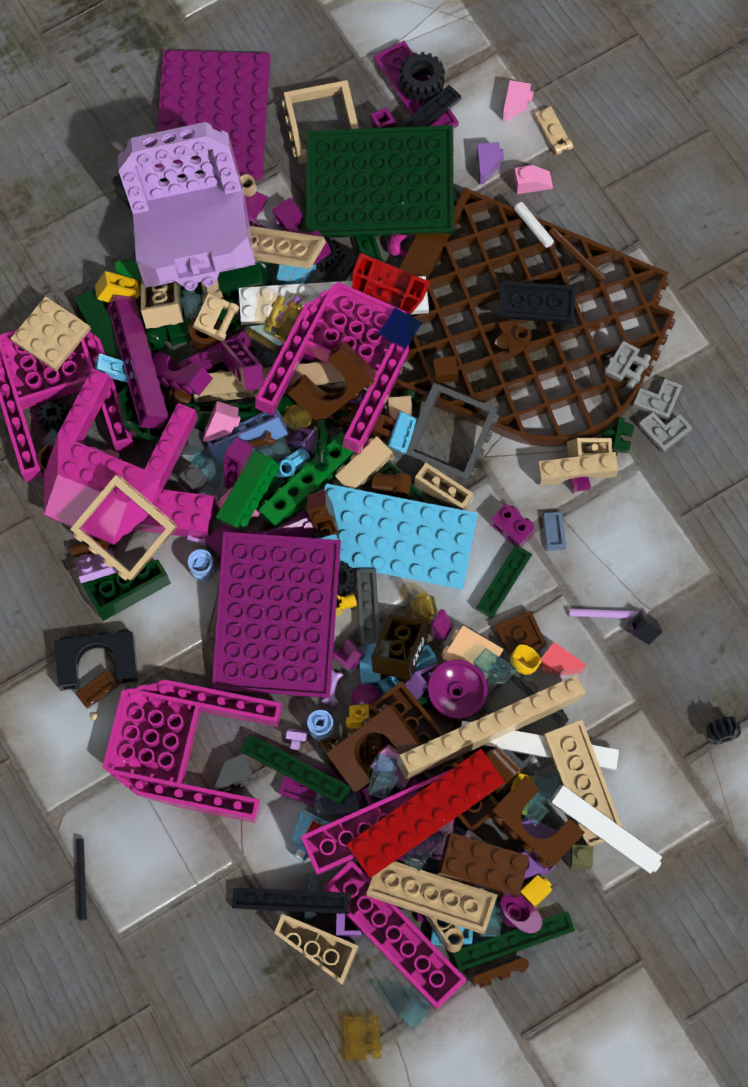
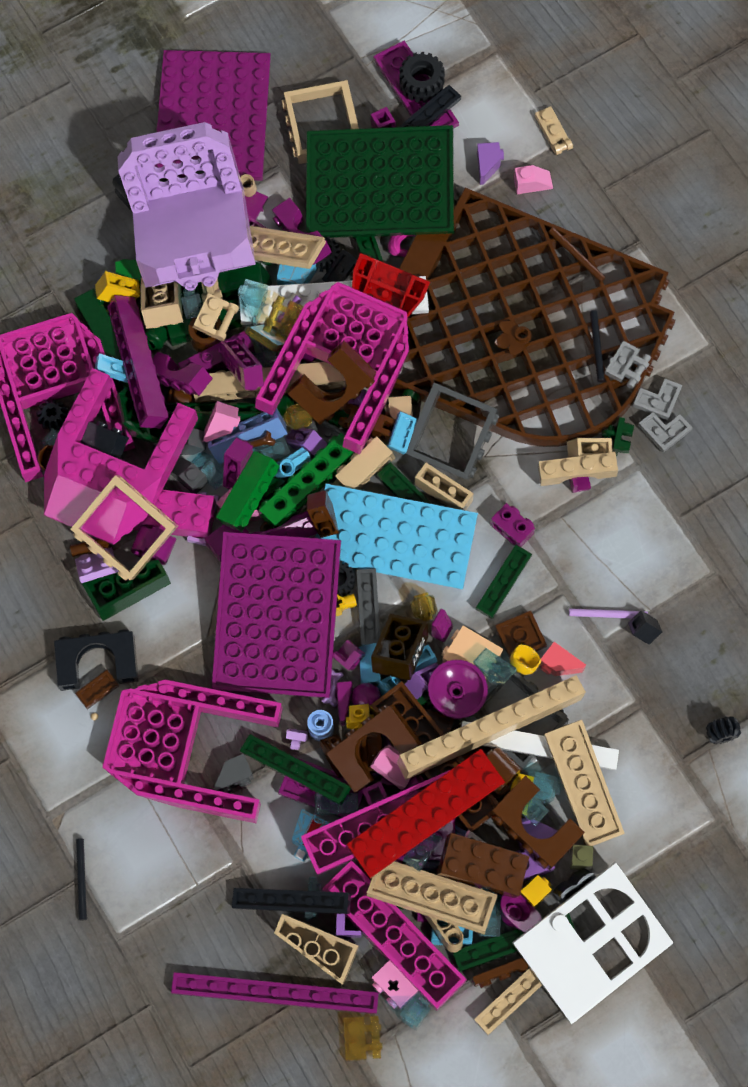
tan plate [10,296,91,371] -> none
light blue wheel [188,549,215,581] -> none
dark green pin [313,419,329,470] -> none
clear light blue slope [368,754,399,799] -> none
reddish brown piece [372,473,412,497] -> none
clear blue piece [378,308,422,350] -> none
reddish brown panel [433,356,459,384] -> none
black plate [498,281,576,324] -> none
bright pink slope [503,80,534,121] -> none
white axle [514,202,554,248] -> none
sand blue tile [542,511,566,551] -> none
white brick [548,785,662,874] -> none
none -> black brick [81,421,129,459]
none -> magenta brick [131,525,177,565]
none -> magenta plate [171,972,379,1014]
none -> clear light blue slope [238,279,268,326]
none -> magenta slope [336,681,353,726]
none -> bright pink brick [372,960,418,1010]
none -> tan plate [474,968,542,1035]
none -> white door [512,862,673,1025]
none -> black brick [553,869,596,904]
none -> black bar [590,310,605,383]

